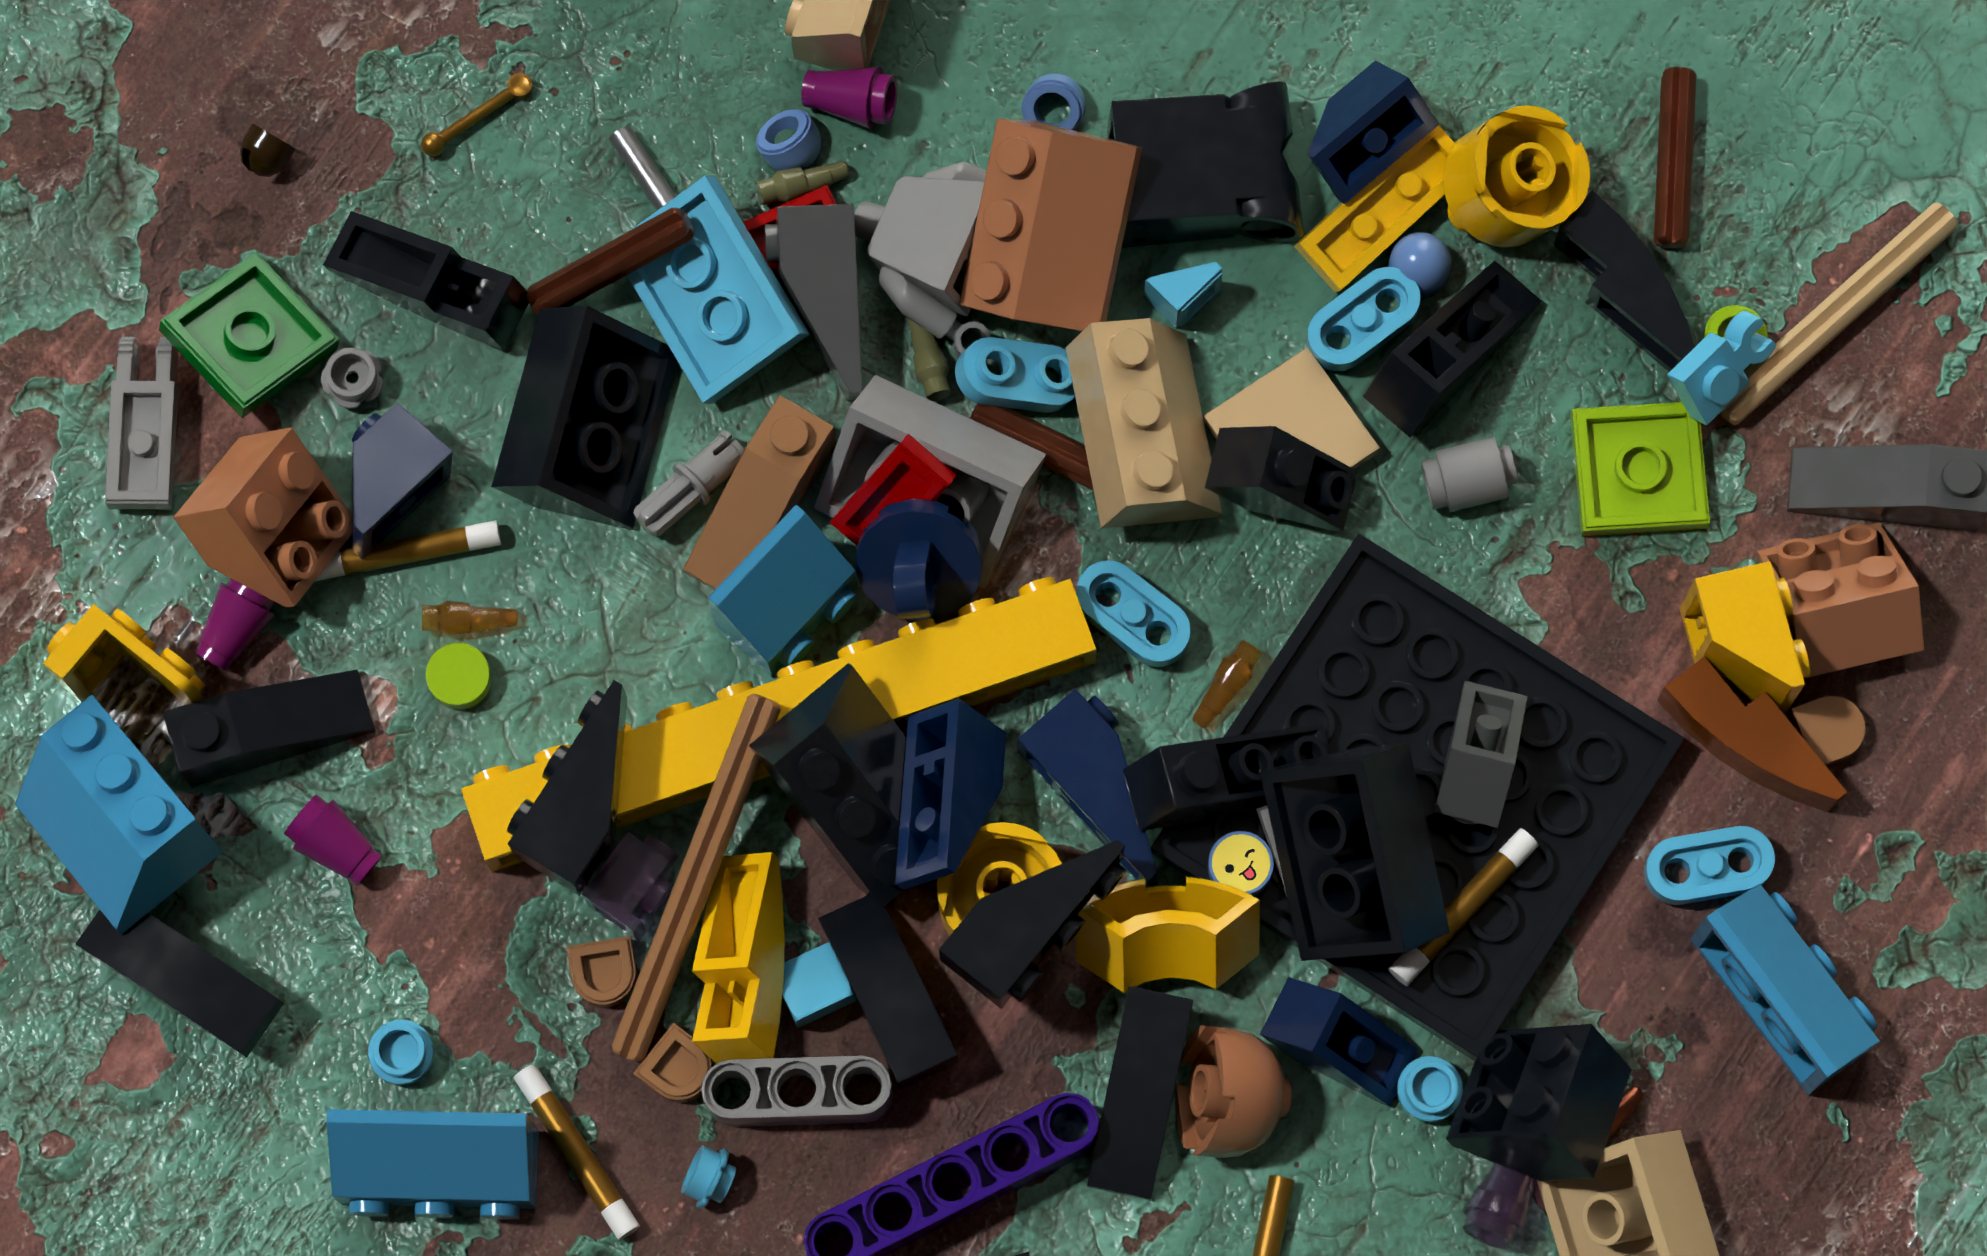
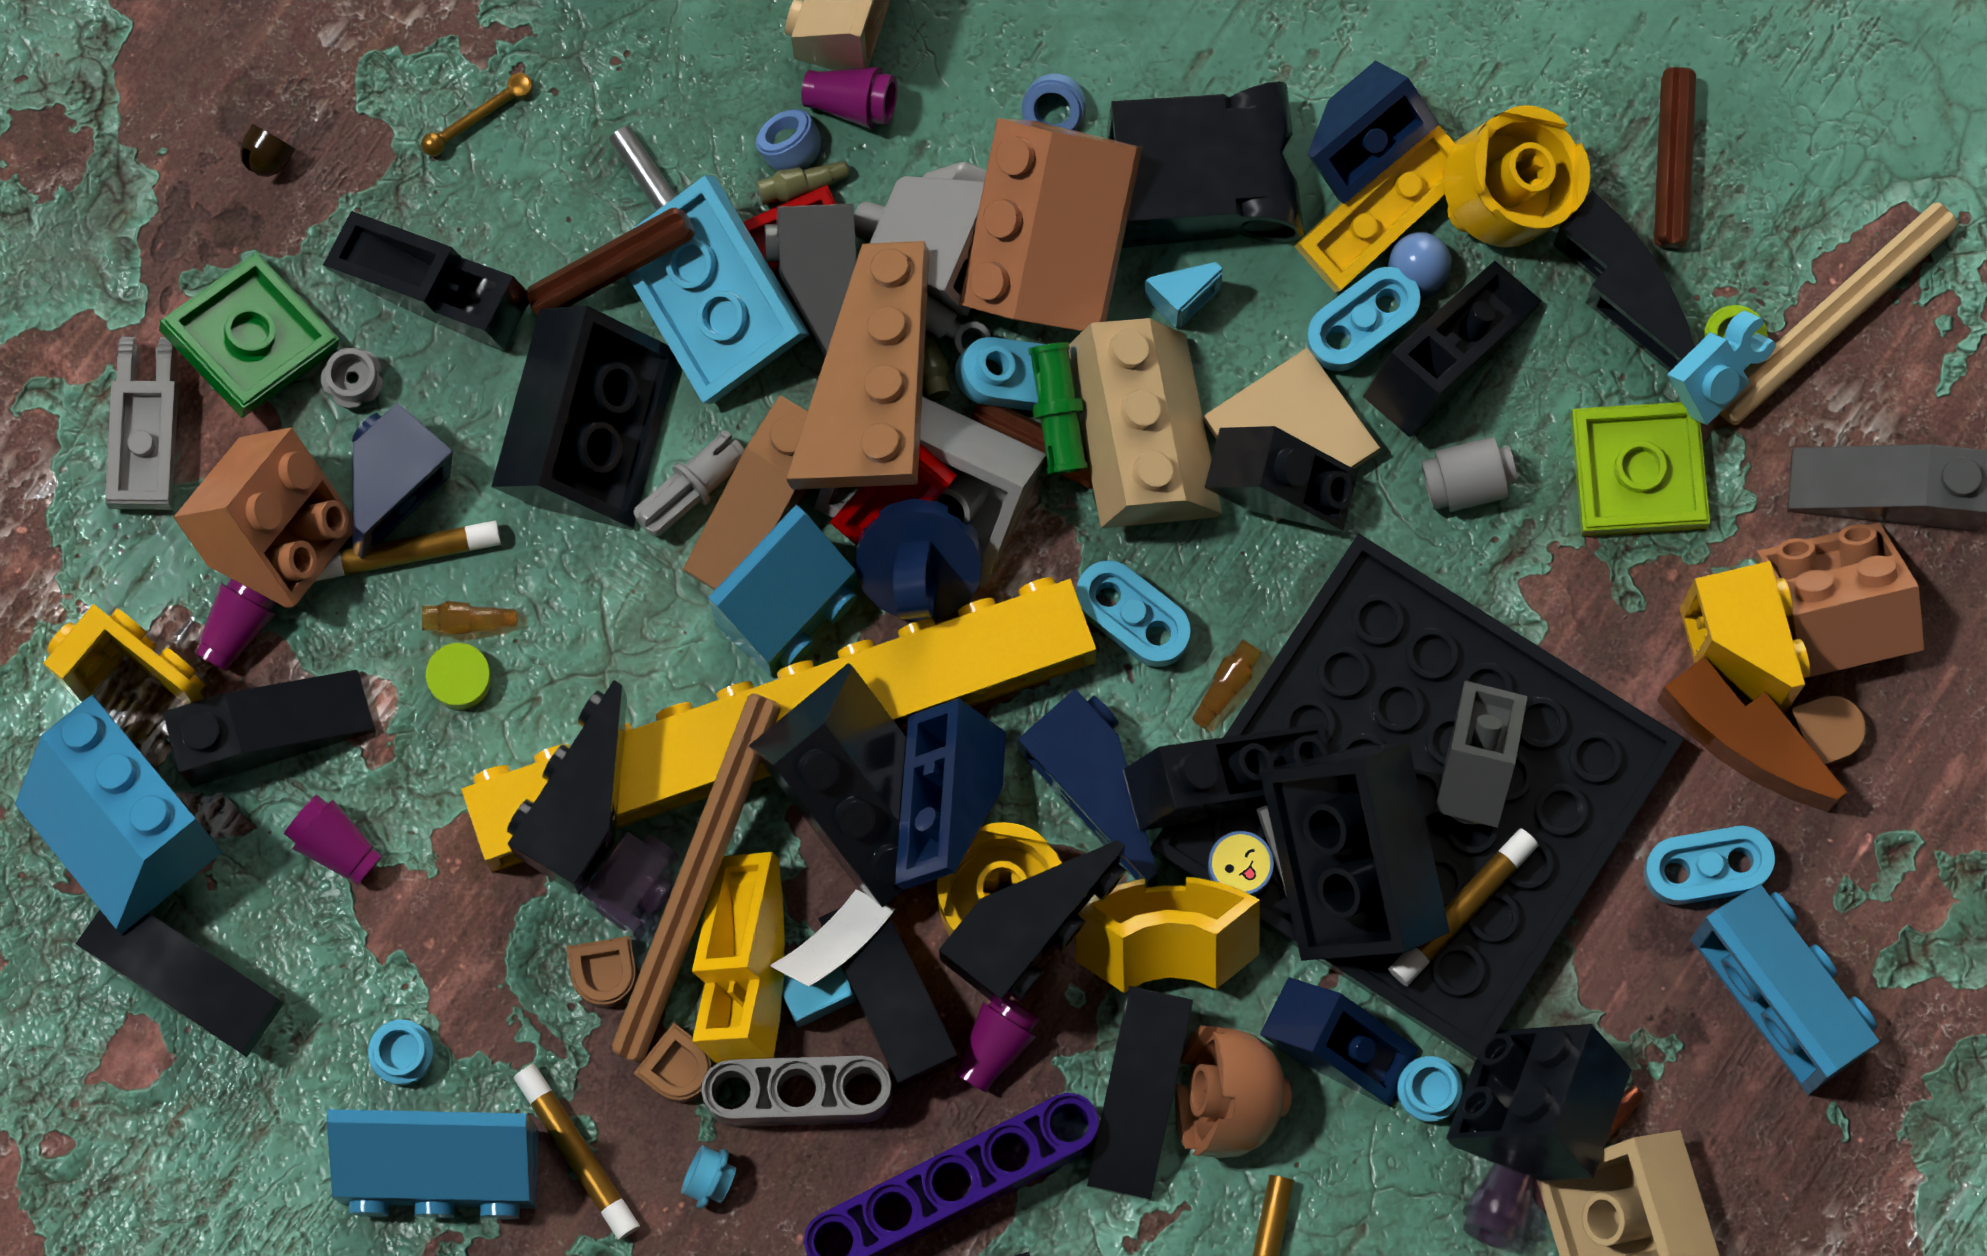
none -> white sticker [770,889,895,987]
none -> medium nougat wing [786,241,929,490]
none -> magenta cone [954,999,1041,1093]
none -> green pin [1028,342,1088,475]

